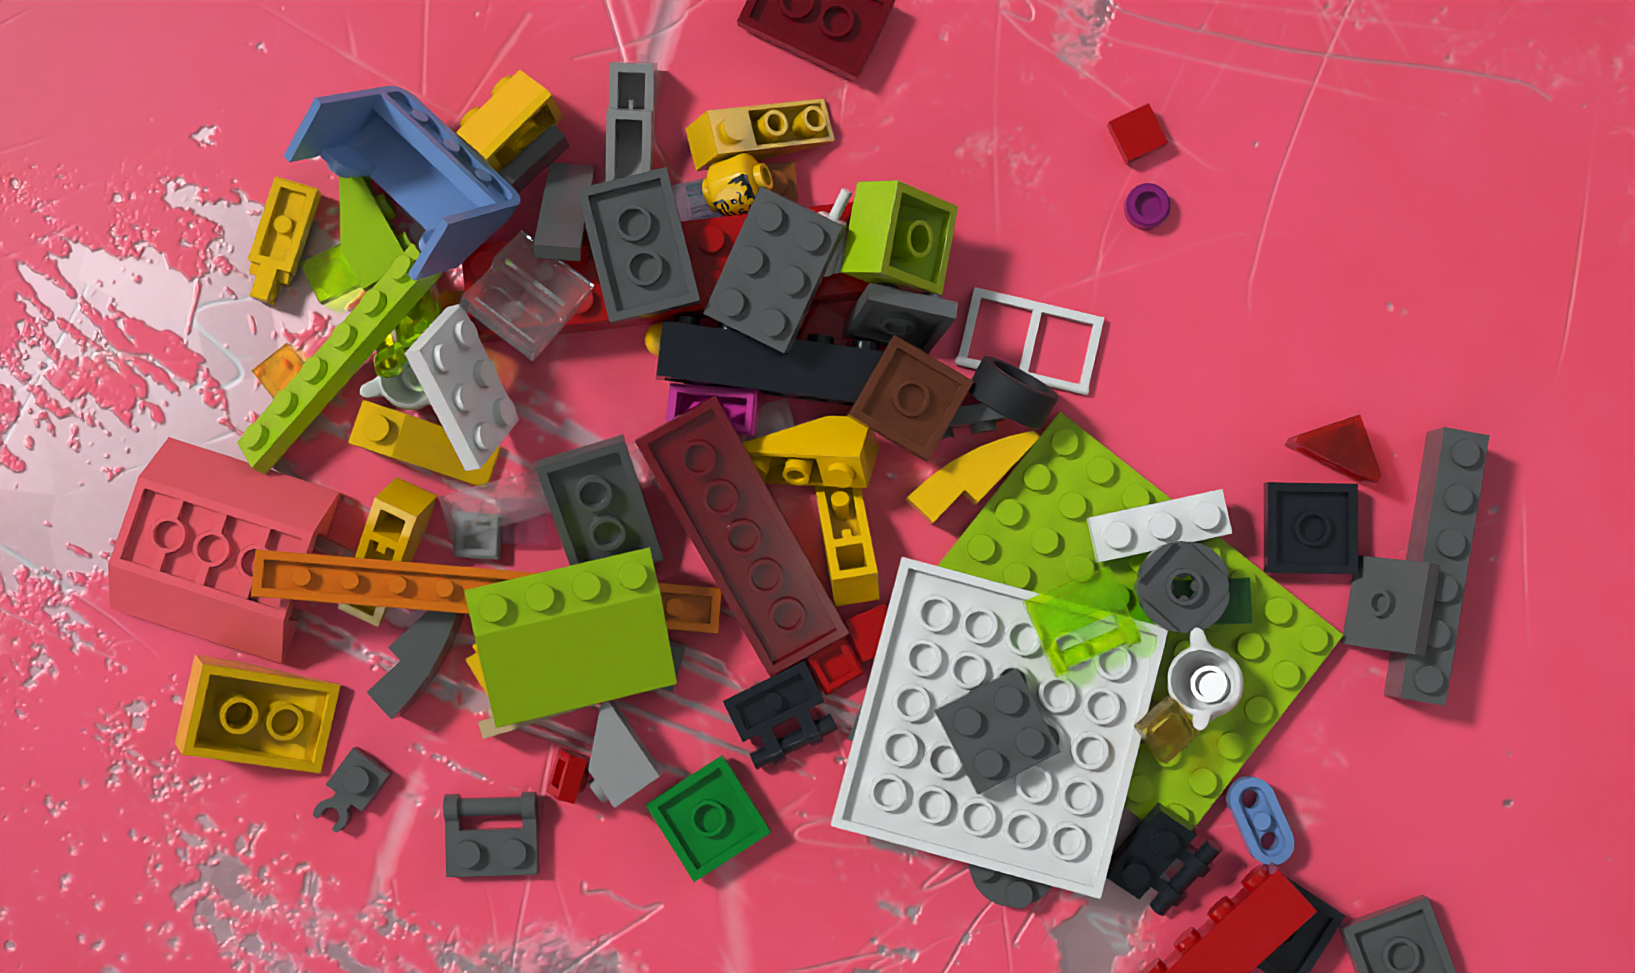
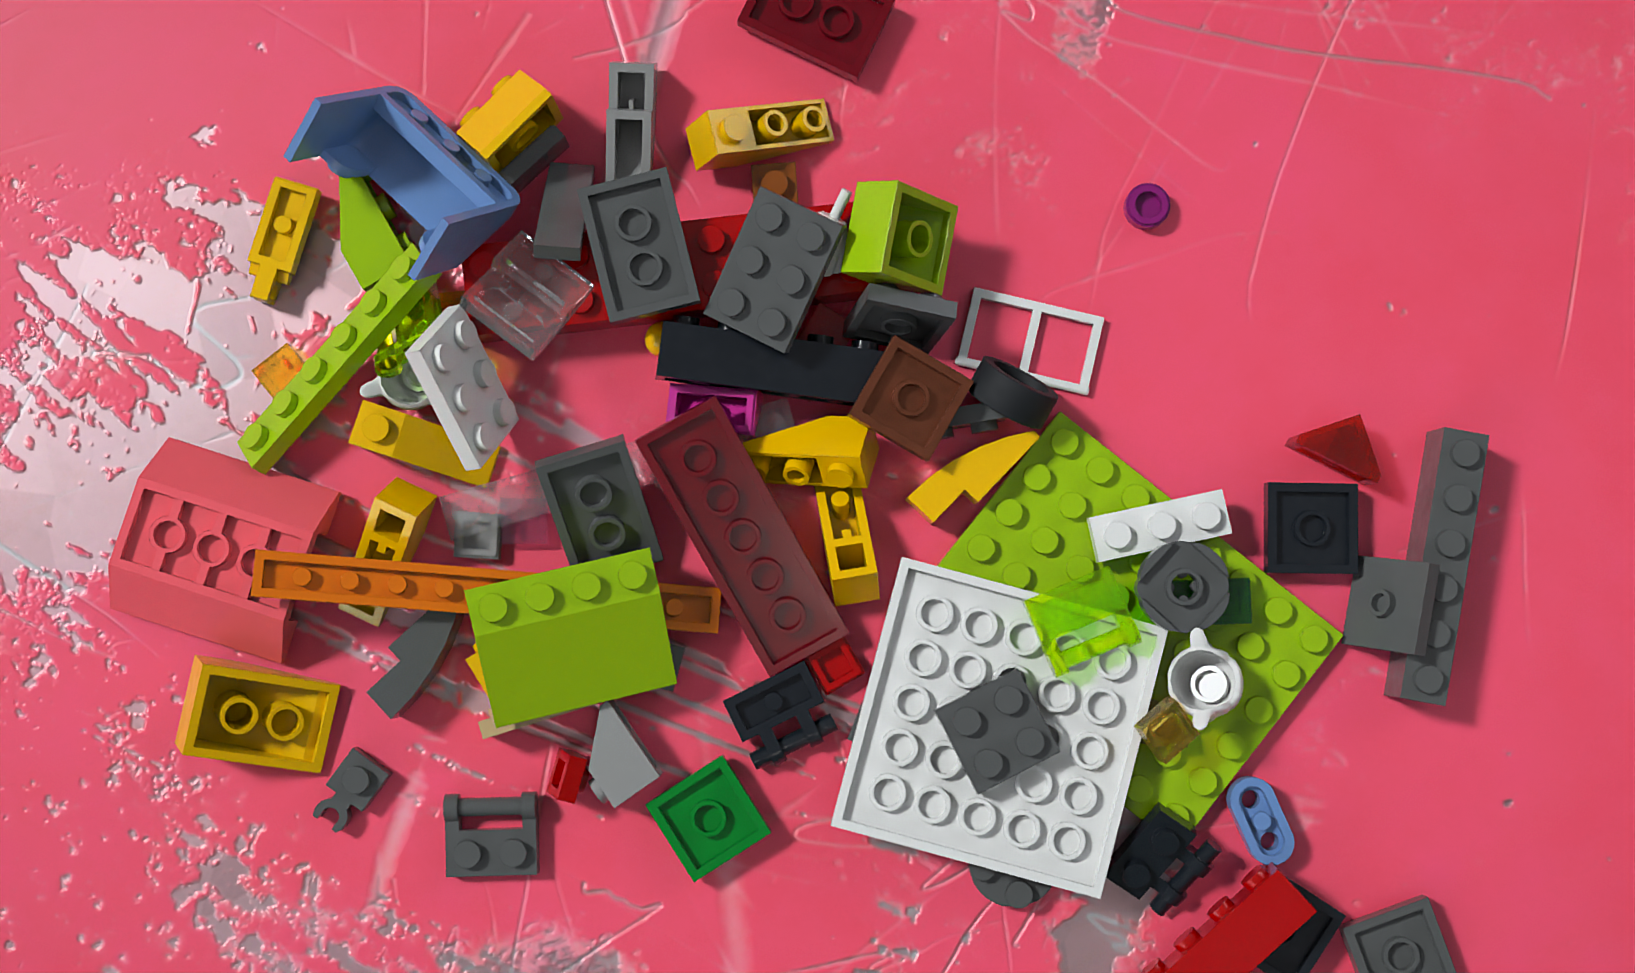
clear neon green tile [301,244,361,305] -> none
clear light blue tile [672,178,723,221] -> none
yellow head [702,153,773,216] -> none
red tile [844,602,888,662] -> none
red tile [1107,103,1168,165] -> none

